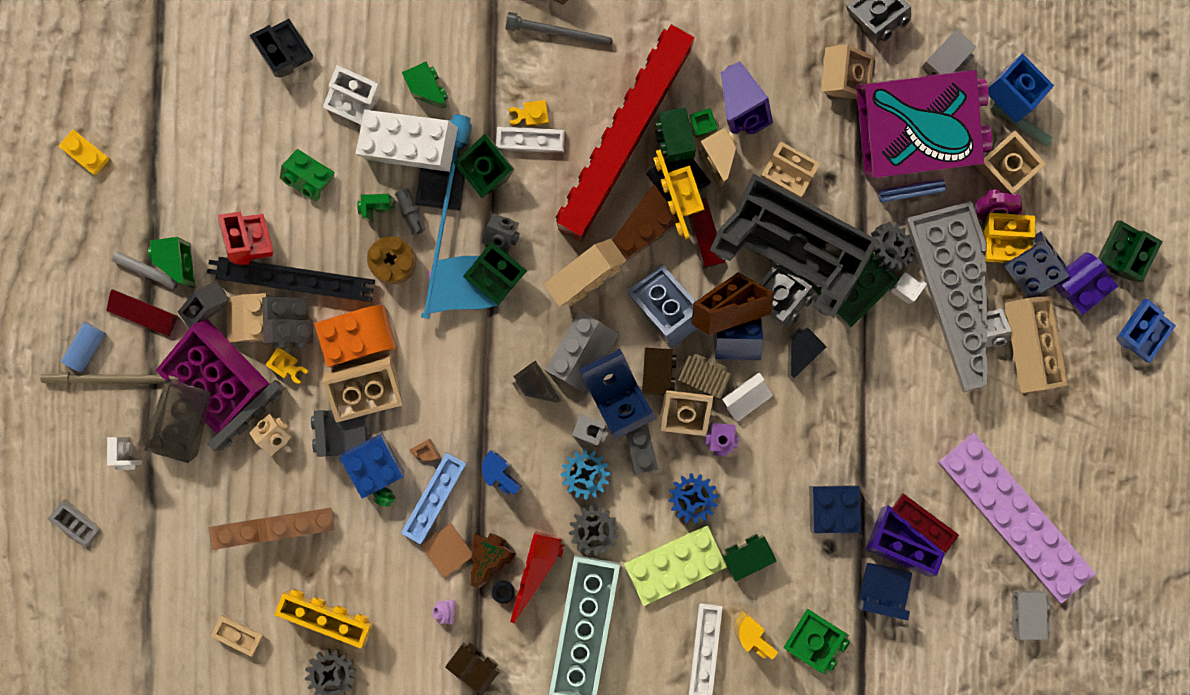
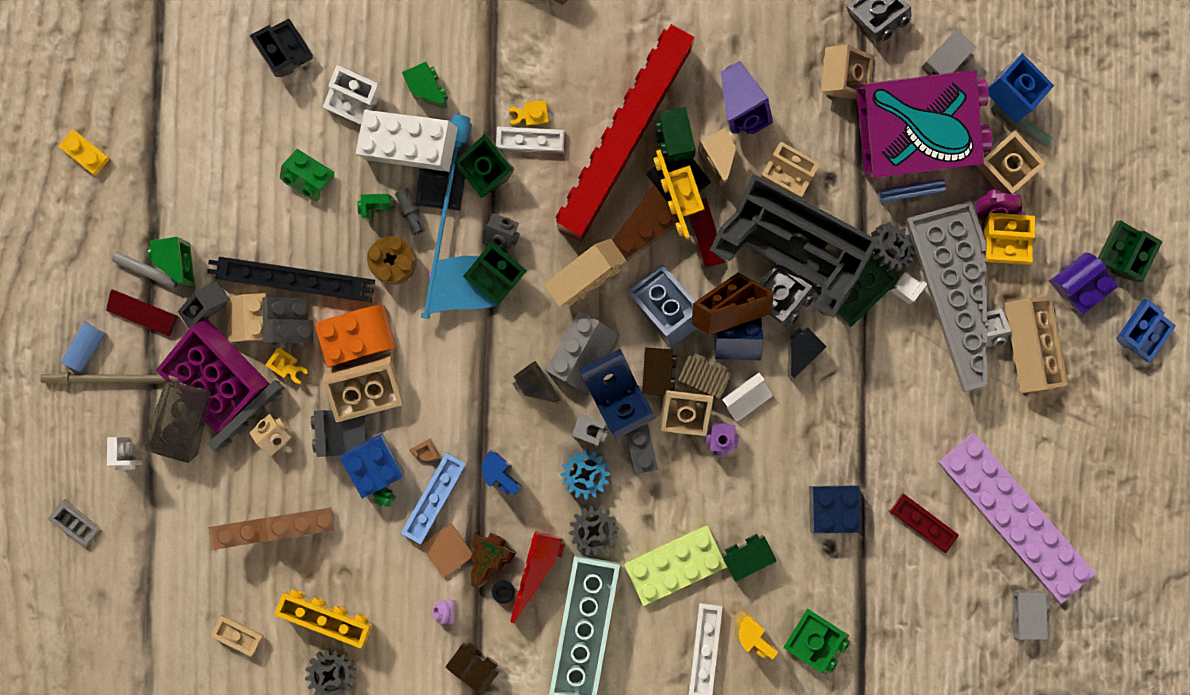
red brick [218,212,273,265] -> none
dark grey piece [505,12,613,46] -> none
blue gear [668,473,719,523] -> none
green plate [689,108,718,138] -> none
dark blue bracket [857,563,912,621] -> none
dark purple wedge [866,505,945,577] -> none
dark blue bracket [1005,231,1070,298] -> none

